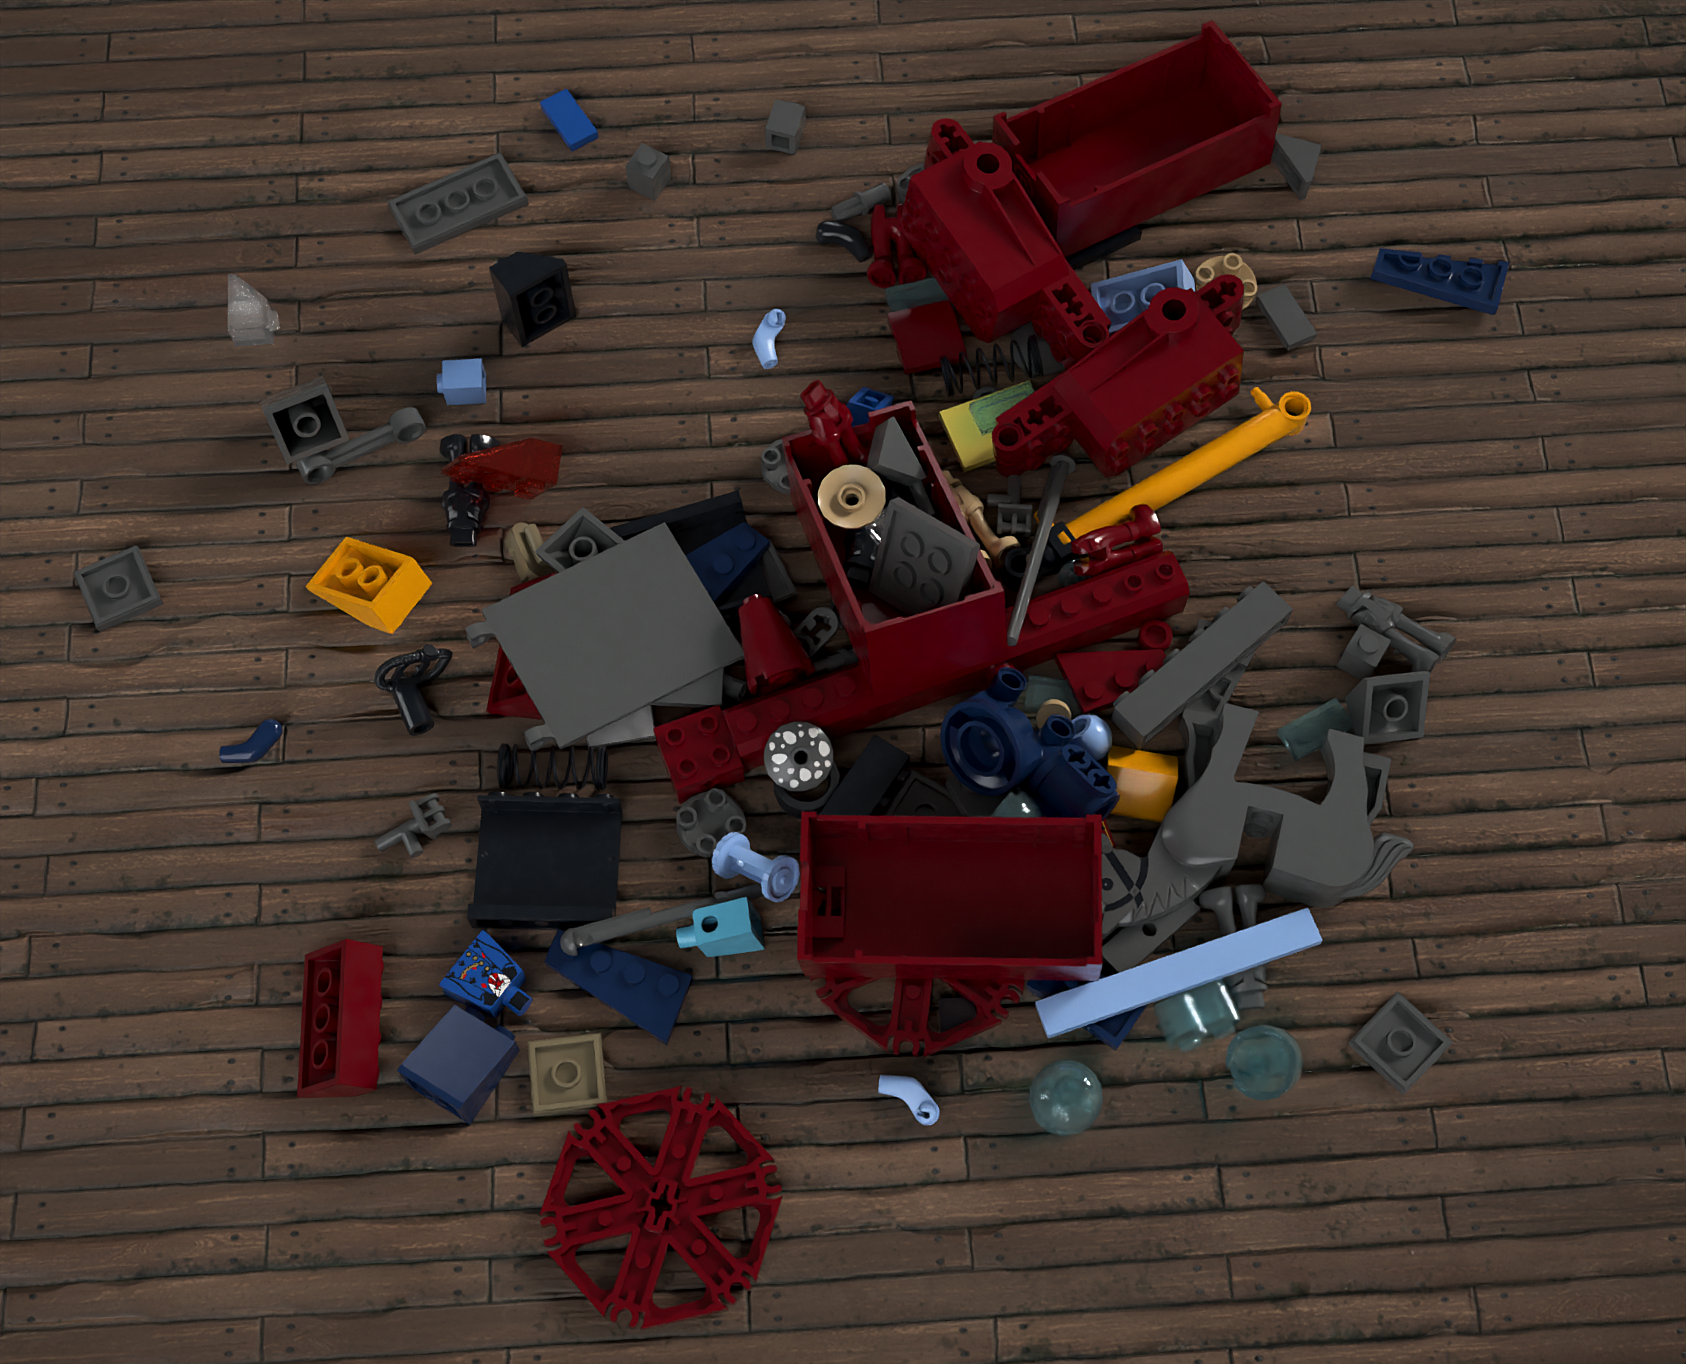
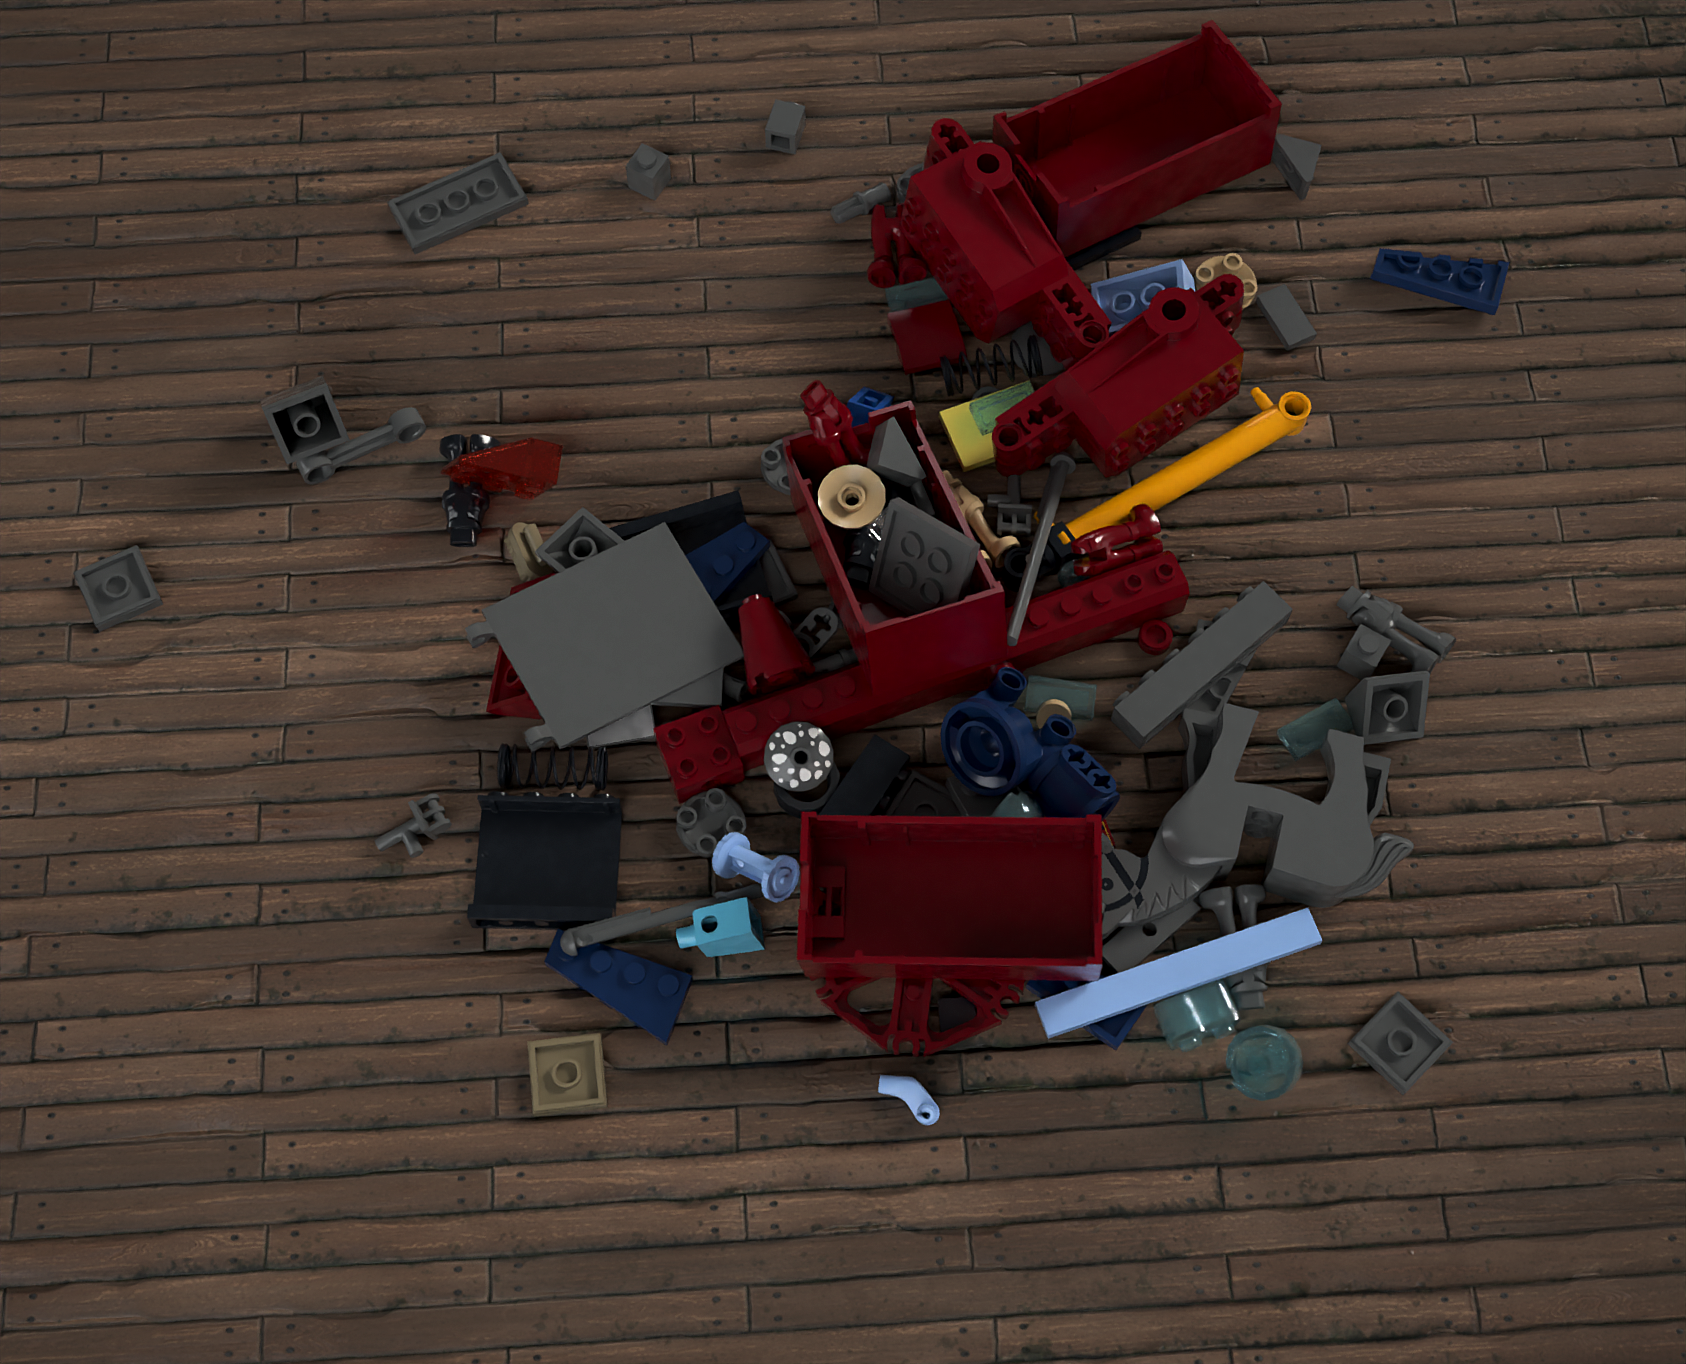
dark blue arm [219,719,283,763] -> none
clear slope [228,274,279,347] -> none
dark red slope [297,939,384,1098] -> none
light orange slope [305,537,432,634] -> none
black piece [374,644,453,736] -> none
dark blue slope [397,1004,520,1125] -> none
medium blue brick [437,358,486,405] -> none
blue torso [439,930,533,1019] -> none
black slope [489,251,577,347] -> none
blue tile [540,88,598,151] -> none
dark red plate [540,1086,783,1331] -> none
light blue arm [752,309,786,369] -> none
black arm [815,220,873,263] -> none
clear light blue cylinder [1028,1060,1103,1136] -> none
dark red wing [1054,649,1166,715] -> none
light blue piece [1070,715,1113,761] -> none
light orange slope [1105,746,1178,823] -> none

